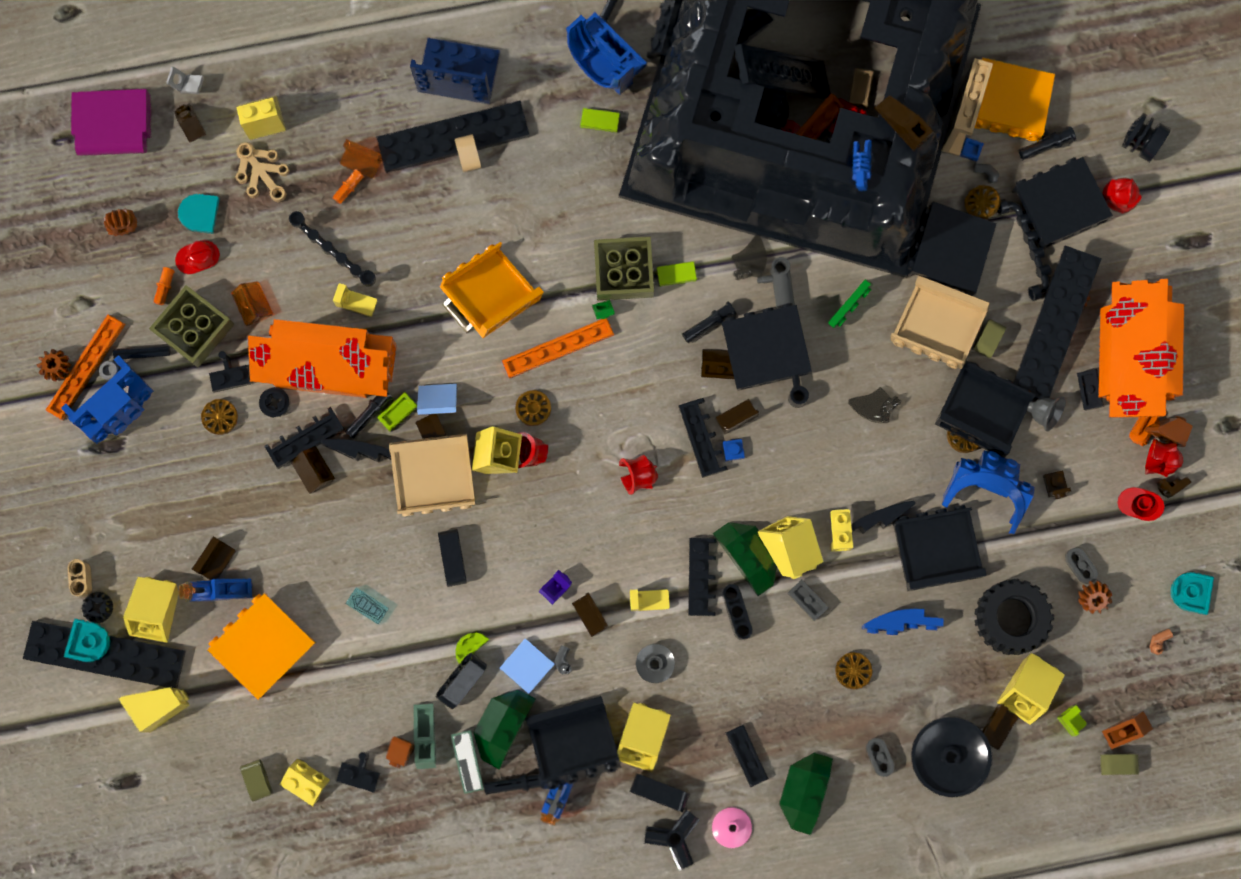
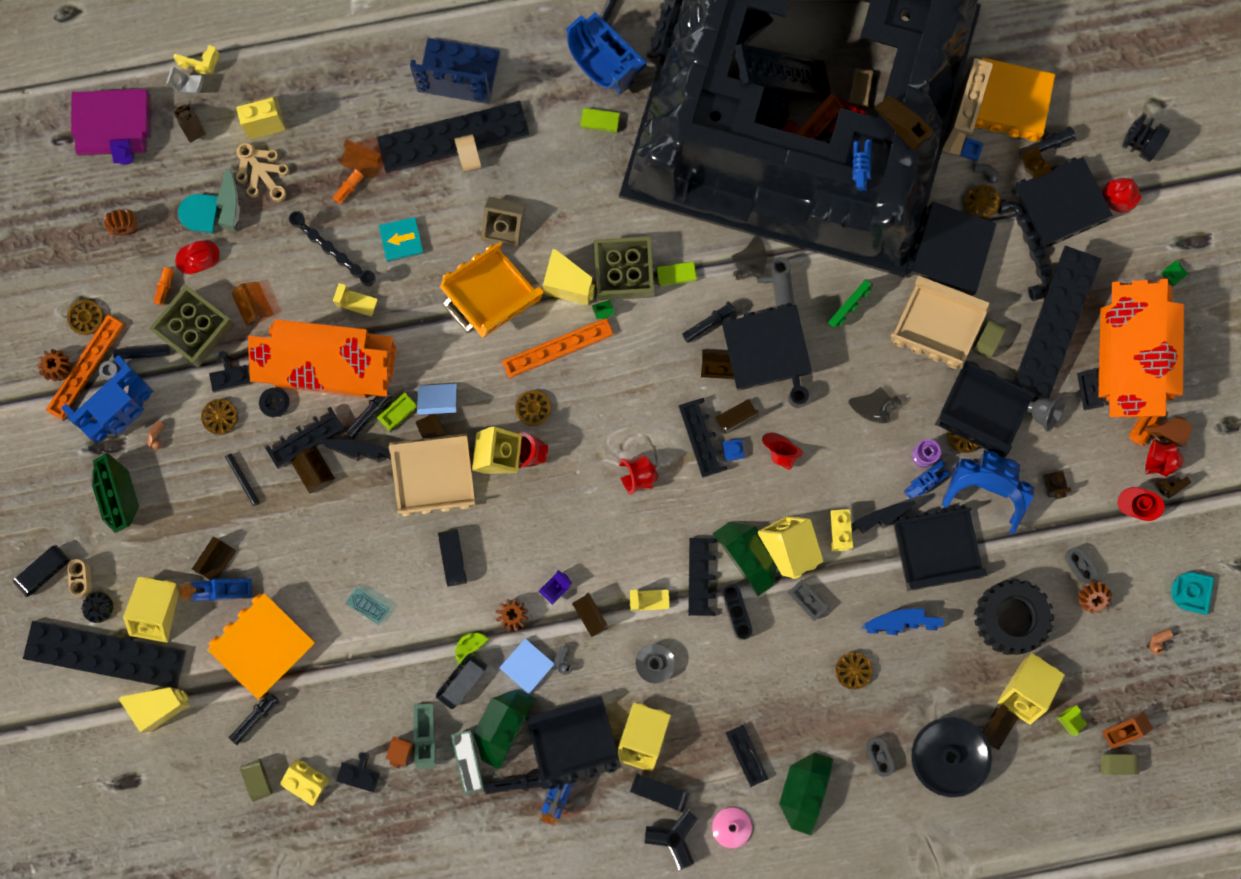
teal tile [64,619,110,662] -> none
none -> black beam [13,545,70,597]
none -> pearl gold wheel [67,300,104,335]
none -> dark green wedge [92,453,139,533]
none -> dark purple bracket [109,139,136,165]
none -> nougat arm [148,421,165,450]
none -> light yellow bracket [174,45,220,74]
none -> sand green slope [216,169,240,232]
none -> black bar [225,453,260,506]
none -> black pin [228,691,281,745]
none -> teal tile [378,217,424,262]
none -> dark tan slope [481,197,526,247]
none -> dark orange gear [496,599,529,632]
none -> light yellow slope [543,249,595,305]
none -> red piece [762,433,803,470]
none -> blue hinge [904,460,951,499]
none -> medium lavender wheel [912,439,941,468]
none -> dark brown bracket [1022,147,1051,179]
none -> green plate [1160,260,1188,287]

